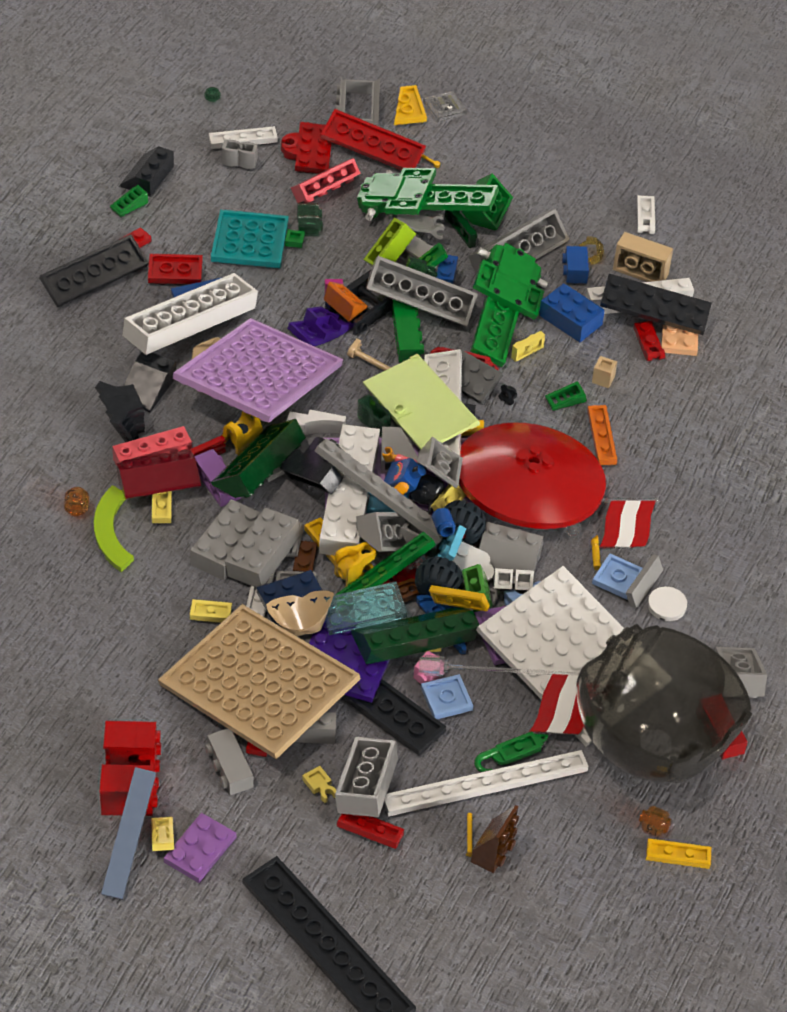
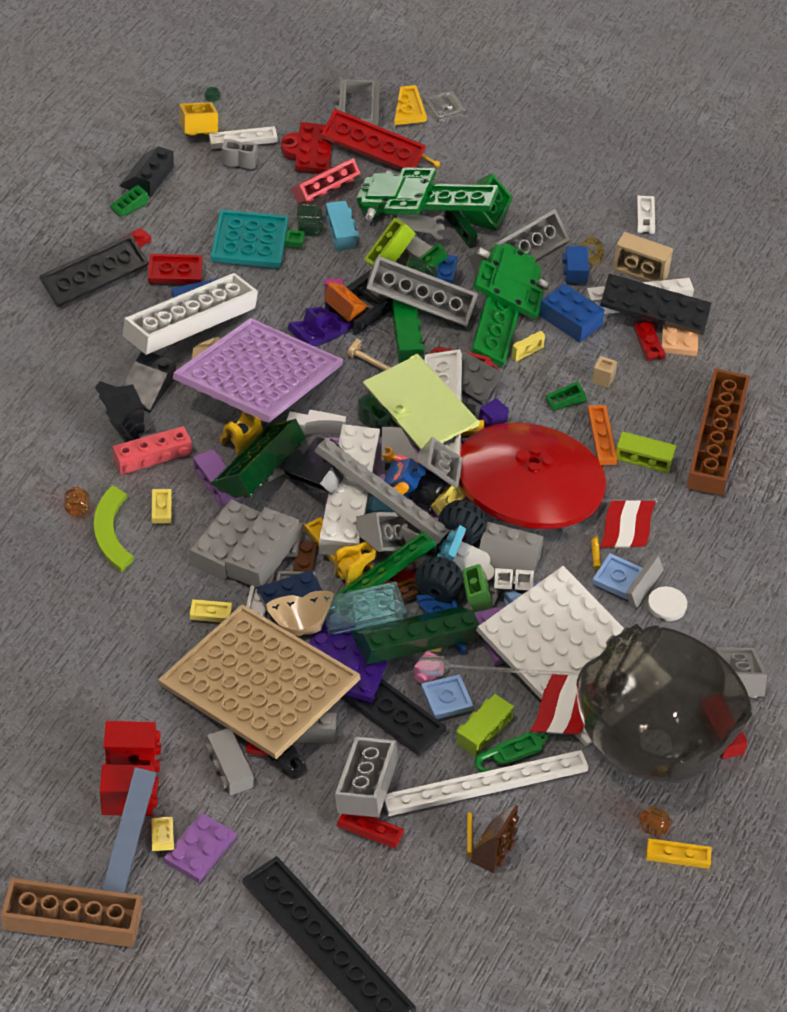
dark red slope [116,450,201,499] -> none
red tile [190,435,226,456] -> none
light yellow plate [302,766,336,803] -> none
yellow tile [429,585,490,612] -> none
blue brick [432,508,456,537] -> none
black plate [498,384,517,405] -> none
none -> medium nougat brick [1,878,143,948]
none -> yellow brick [179,102,218,136]
none -> black leg [268,745,306,778]
none -> medium azure brick [325,201,359,251]
none -> lime brick [456,694,514,757]
none -> dark purple brick [479,398,509,427]
none -> lime brick [616,431,677,473]
none -> dark orange brick [686,368,750,496]

